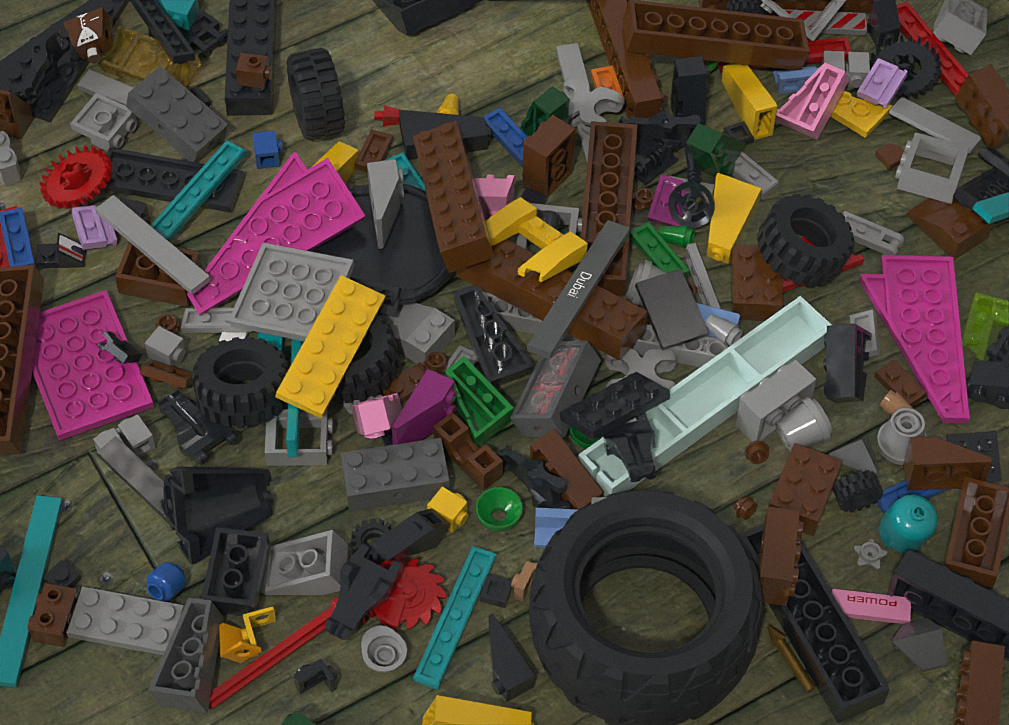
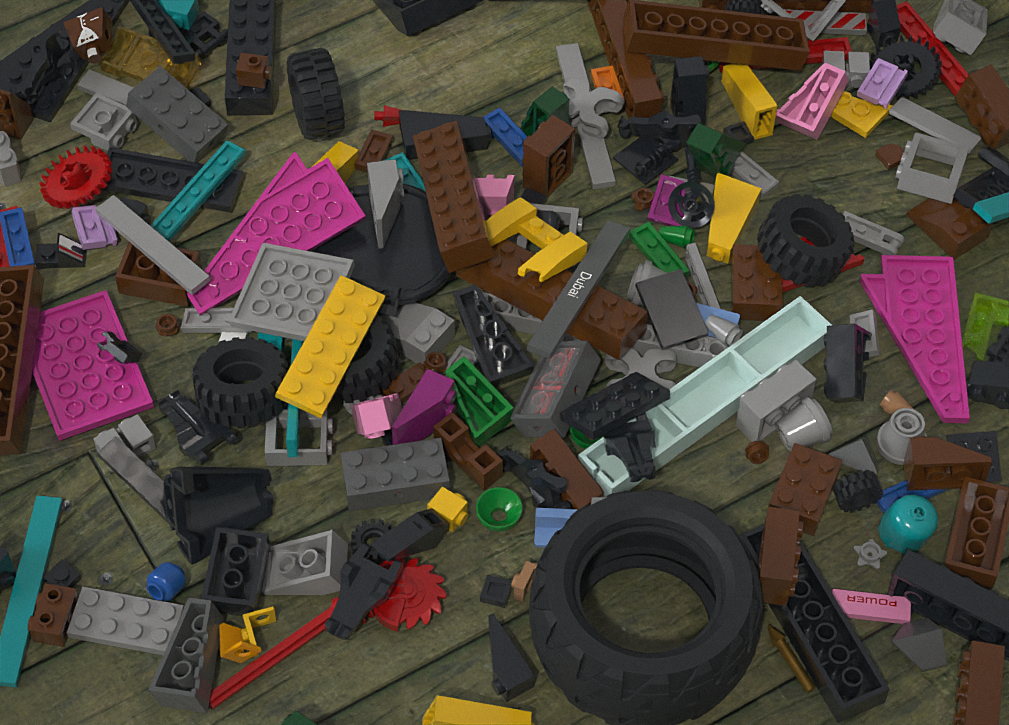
reddish brown plate [140,359,193,389] -> none
light grey brick [144,326,186,366] -> none
blue brick [252,131,283,169] -> none
black bracket [293,659,338,694] -> none
light grey piece [361,625,407,673] -> none
teal tile [413,546,497,690] -> none
yellow cone [437,94,459,115] -> none
reddish brown brick [578,121,637,296] -> none
reddish brown plate [734,496,757,520] -> none
medium blue panel [773,66,819,94] -> none
reddish brown plate [874,359,927,407] -> none

